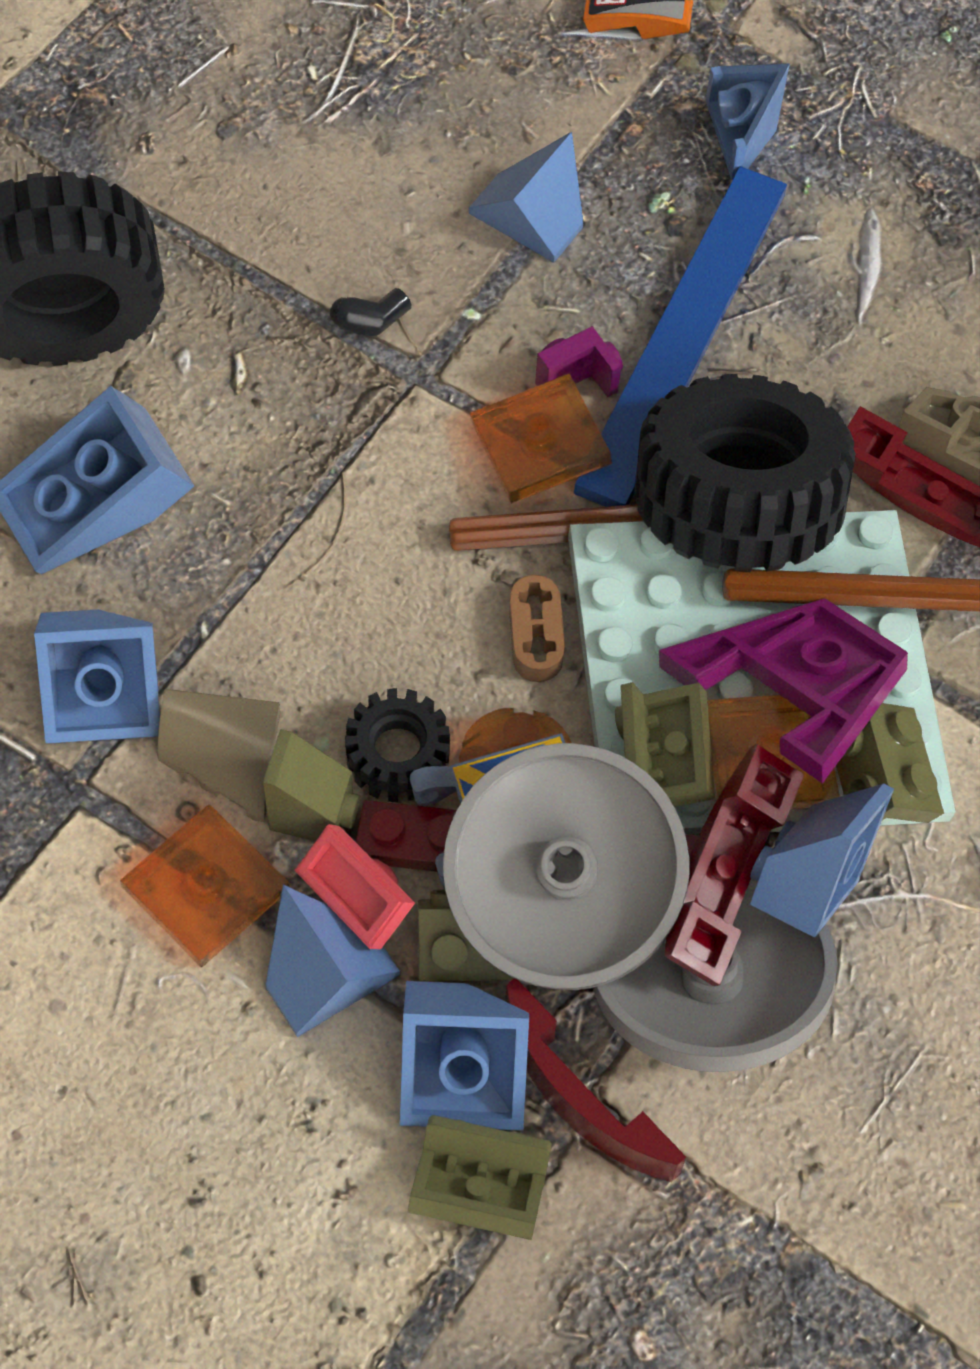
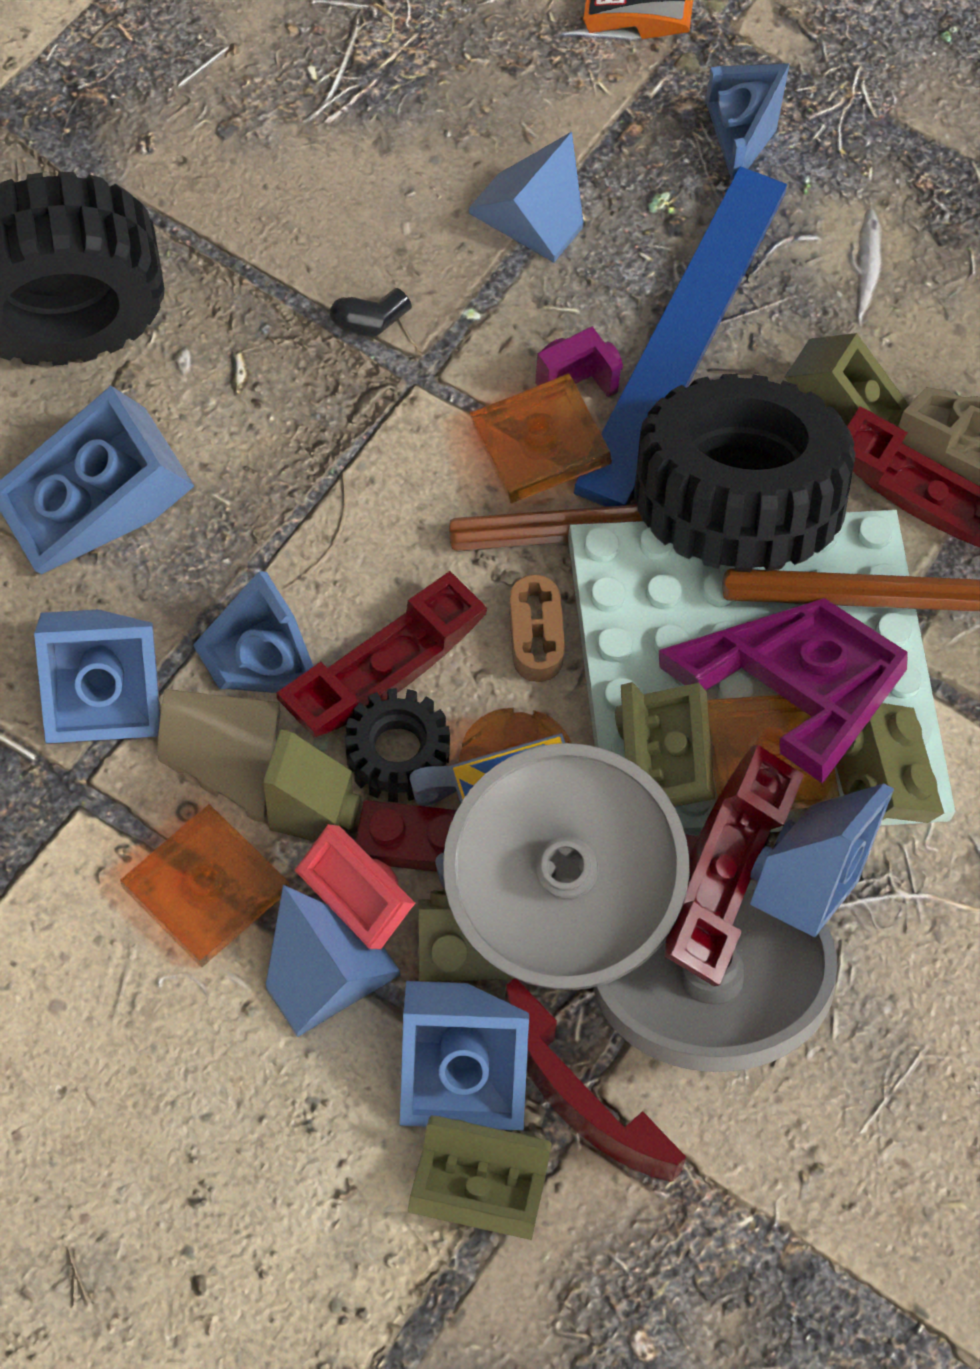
none -> medium blue slope [193,571,313,693]
none -> dark red slope [276,571,487,738]
none -> olive slope [785,333,909,427]

